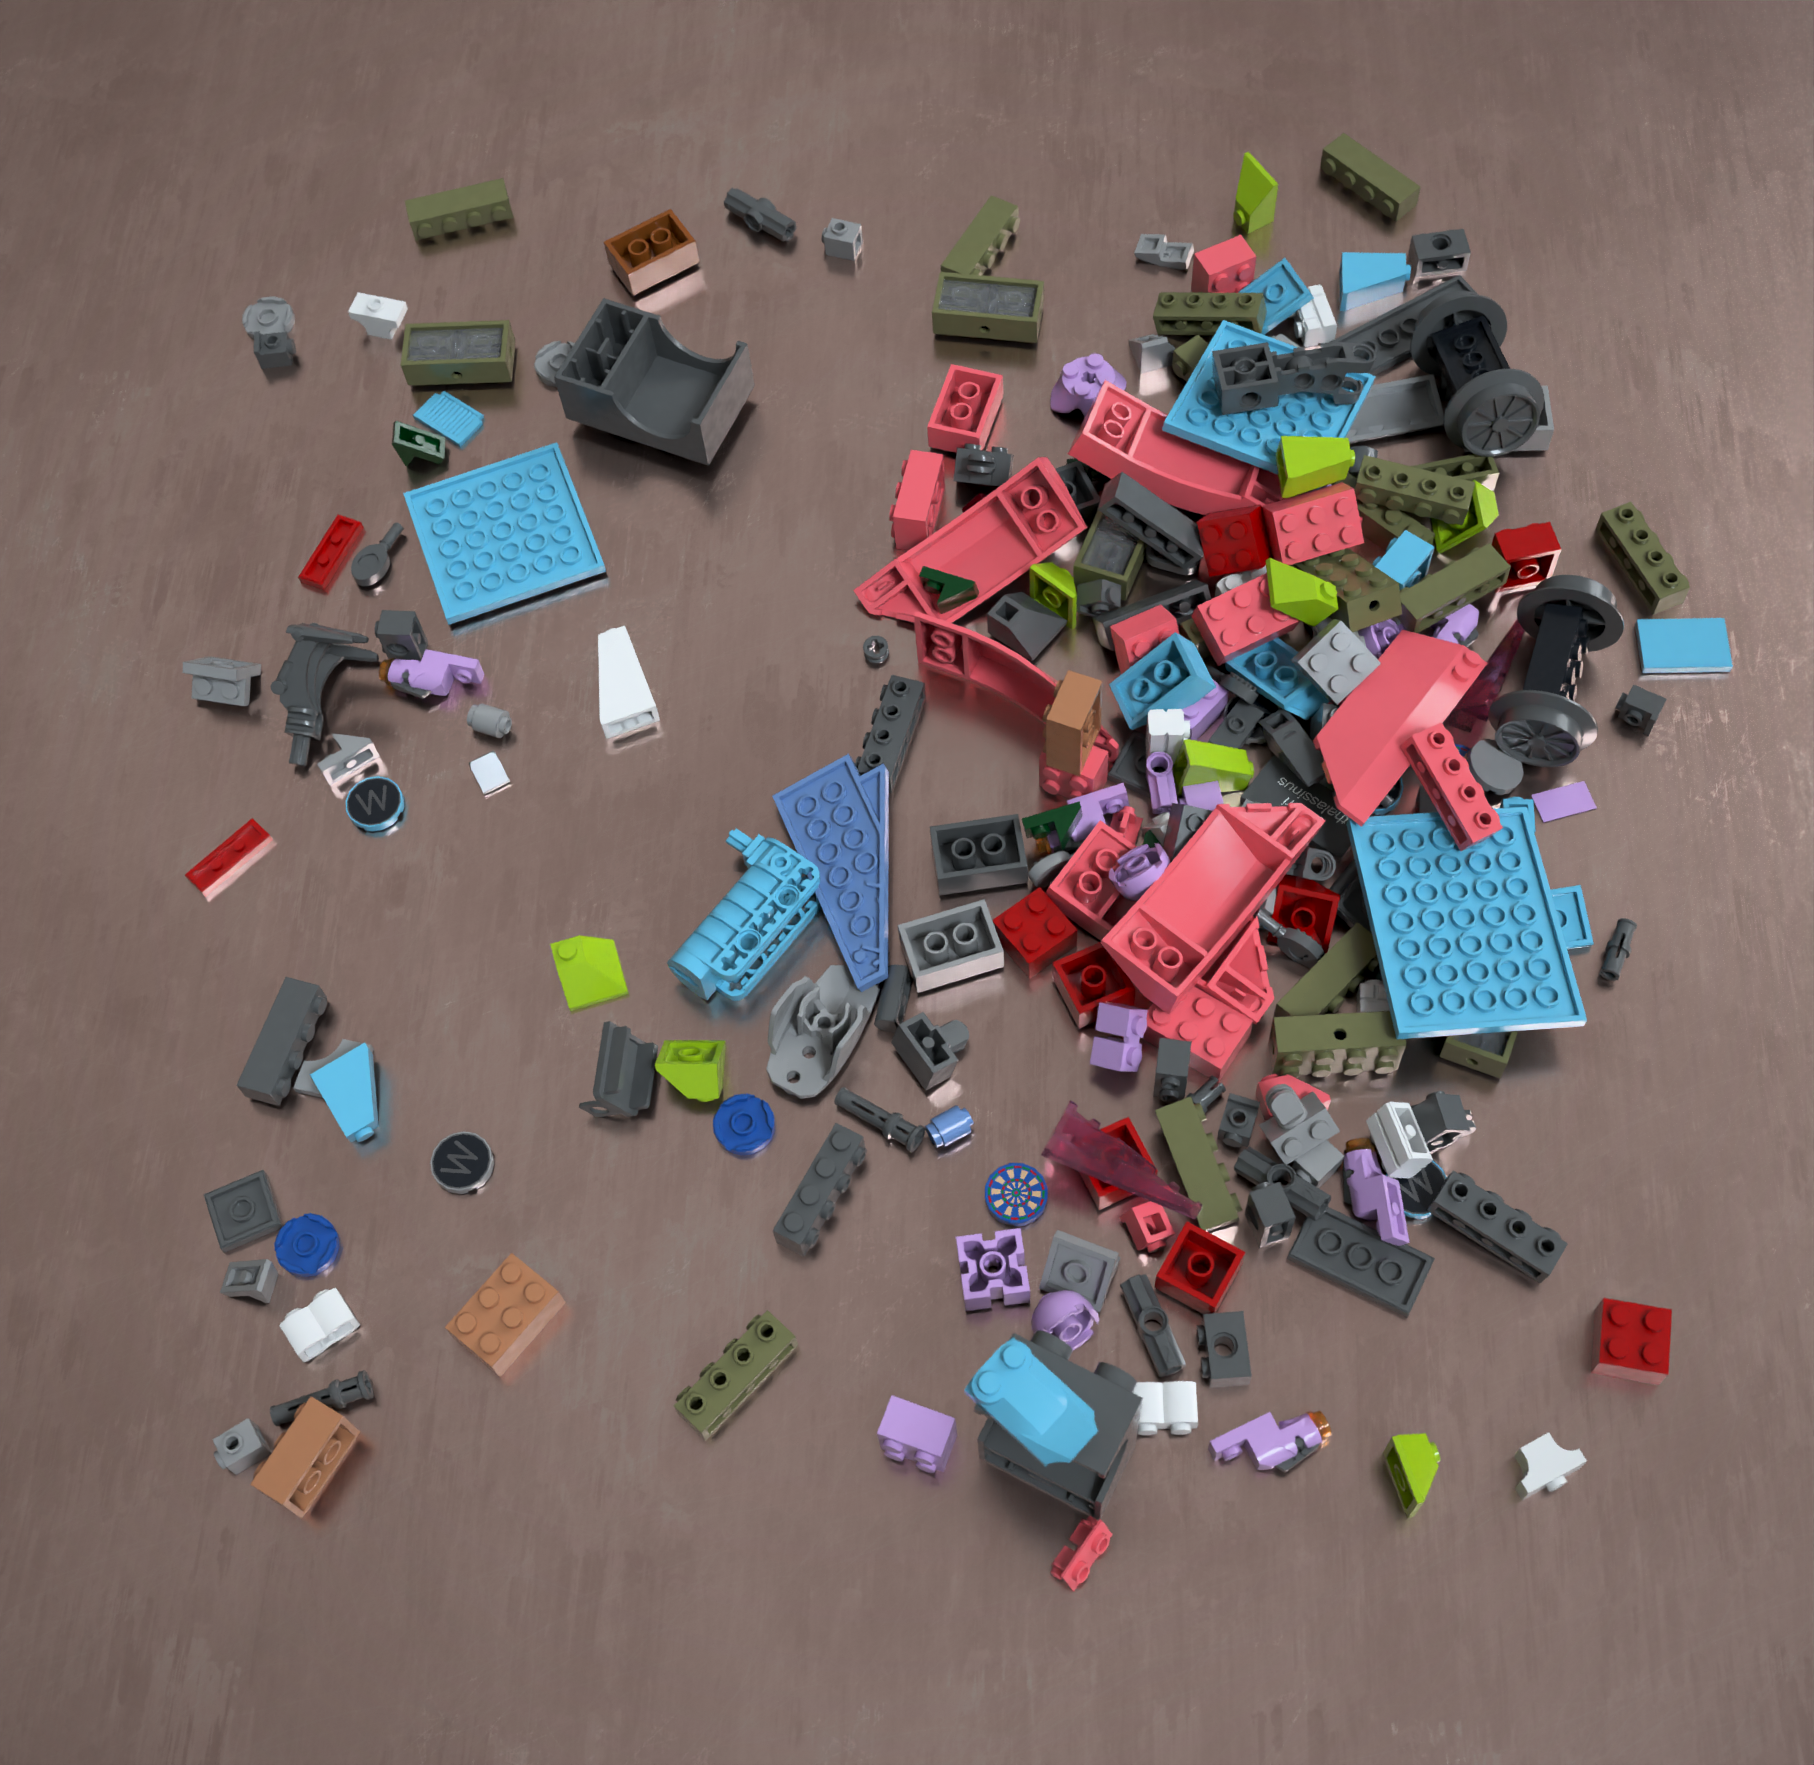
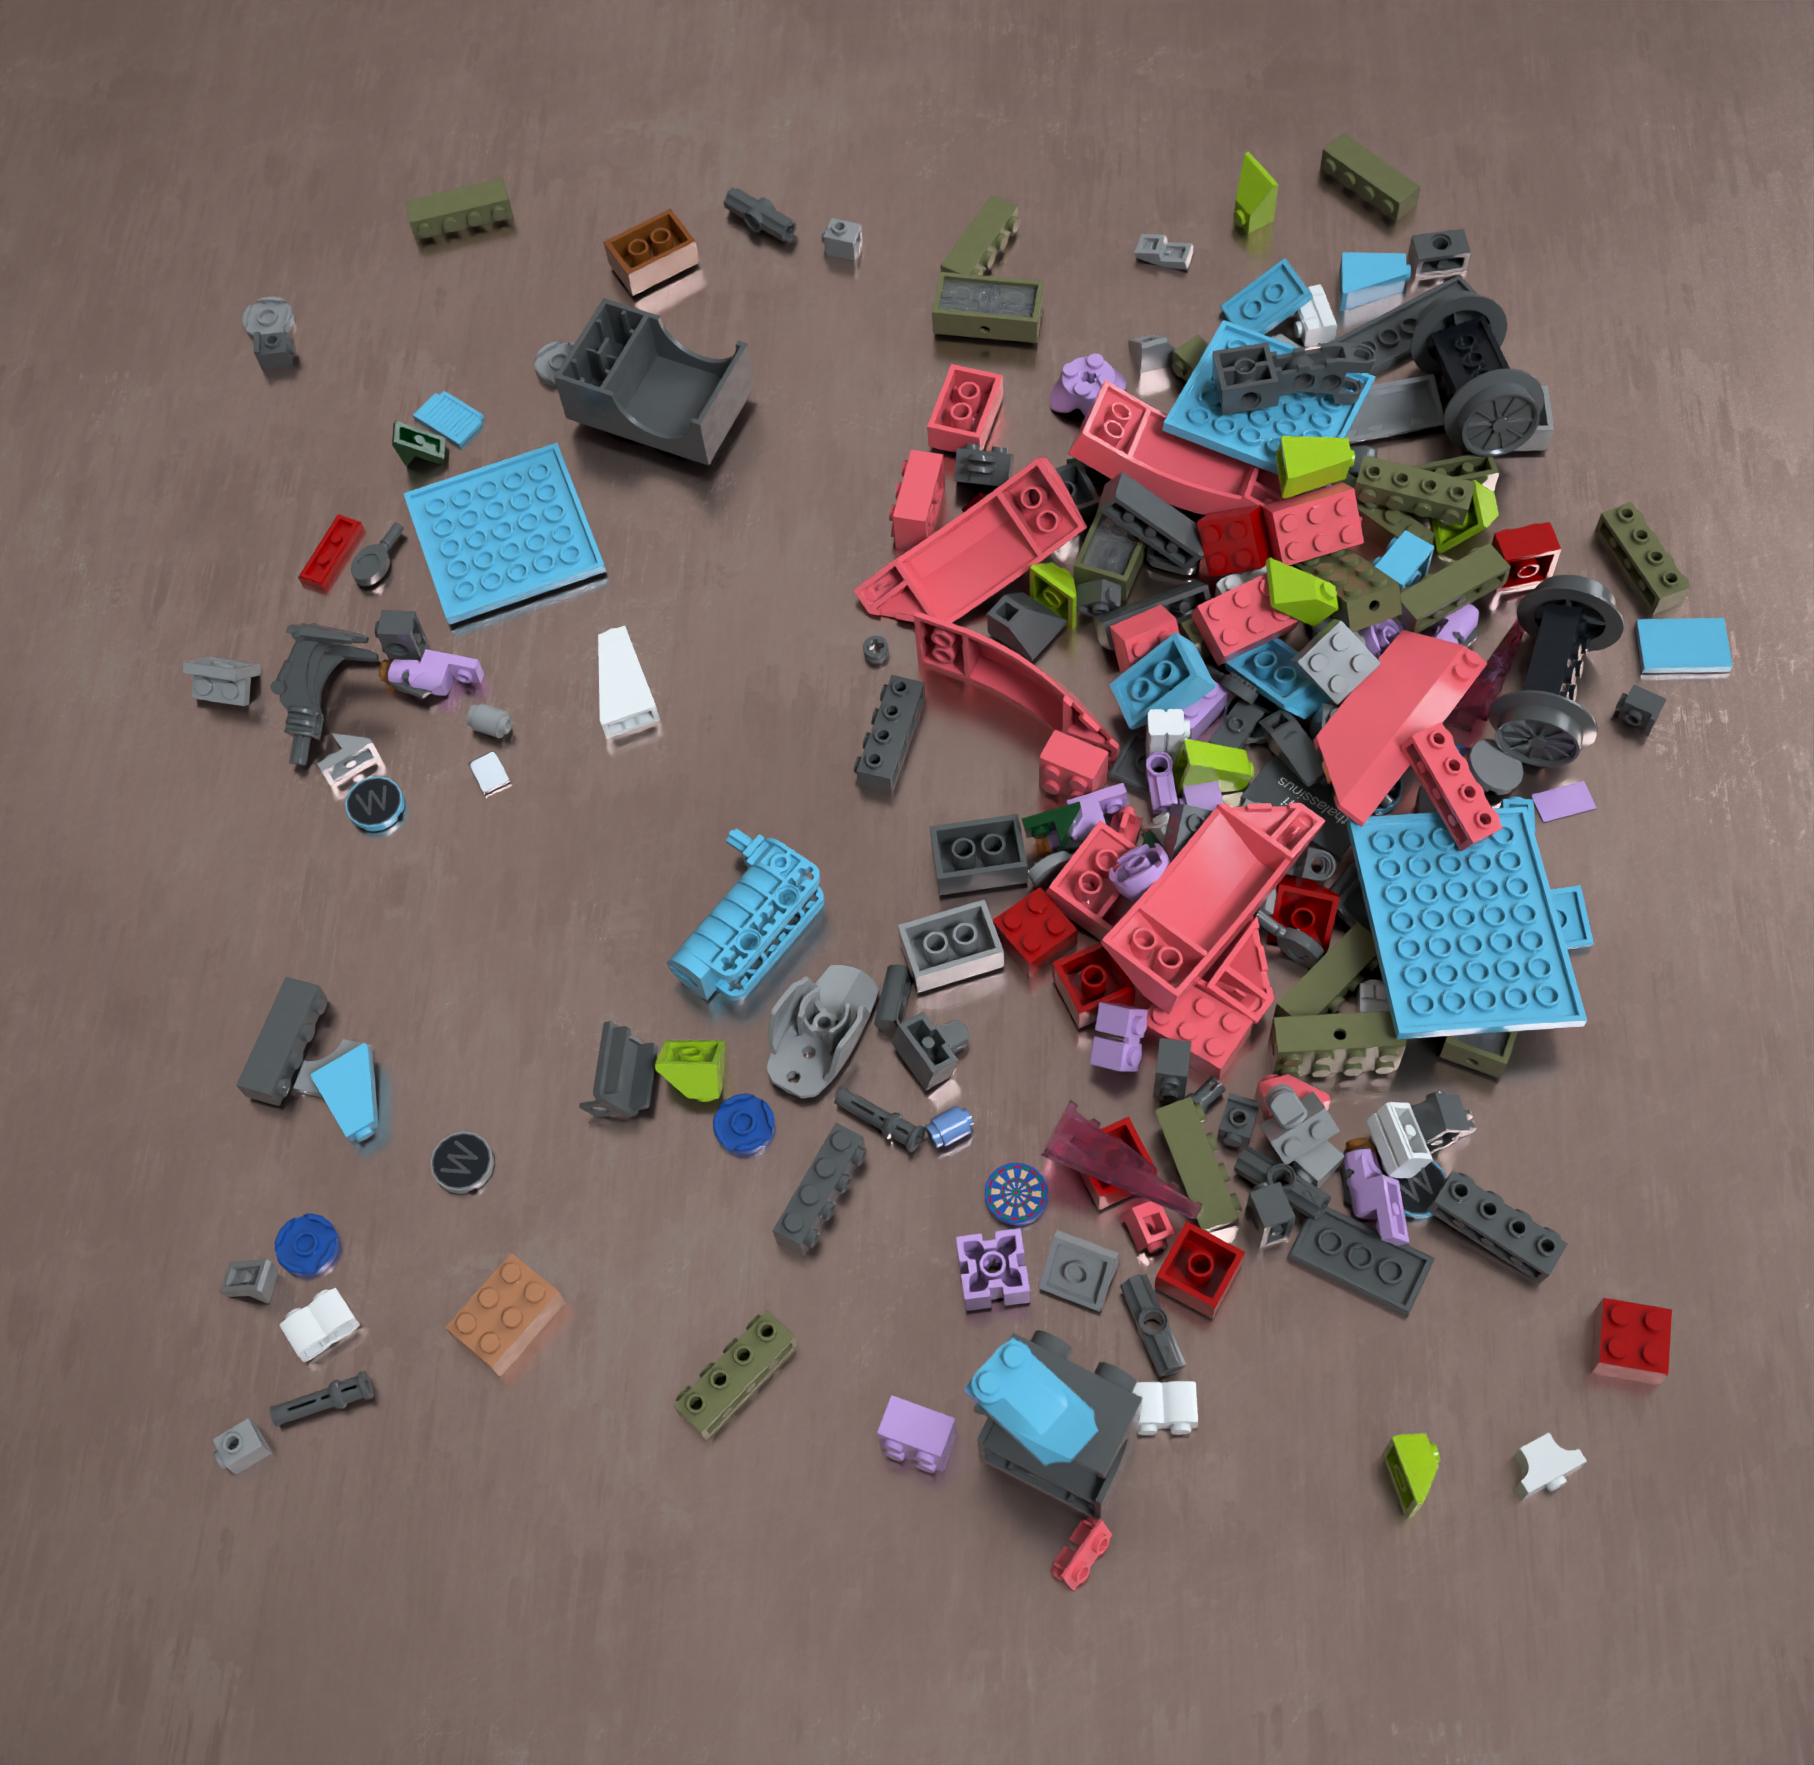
red tile [185,818,273,897] -> none
dark grey tile [204,1170,283,1253] -> none
nougat brick [250,1396,361,1519] -> none
white brick [348,292,408,340] -> none
brick [401,320,516,386] -> none
lime slope [550,935,629,1011] -> none
medium blue wing [772,754,889,992] -> none
dark green slope [919,566,979,614] -> none
lavender cylinder [1031,1290,1099,1351] -> none
nougat brick [1043,670,1103,776] -> none
olive brick [1153,292,1267,335] -> none
coral brick [1191,235,1256,293] -> none
dark grey brick [1197,1311,1252,1388] -> none
lavender plate [1208,1410,1332,1472] -> none
dark grey pin [1600,918,1637,981] -> none

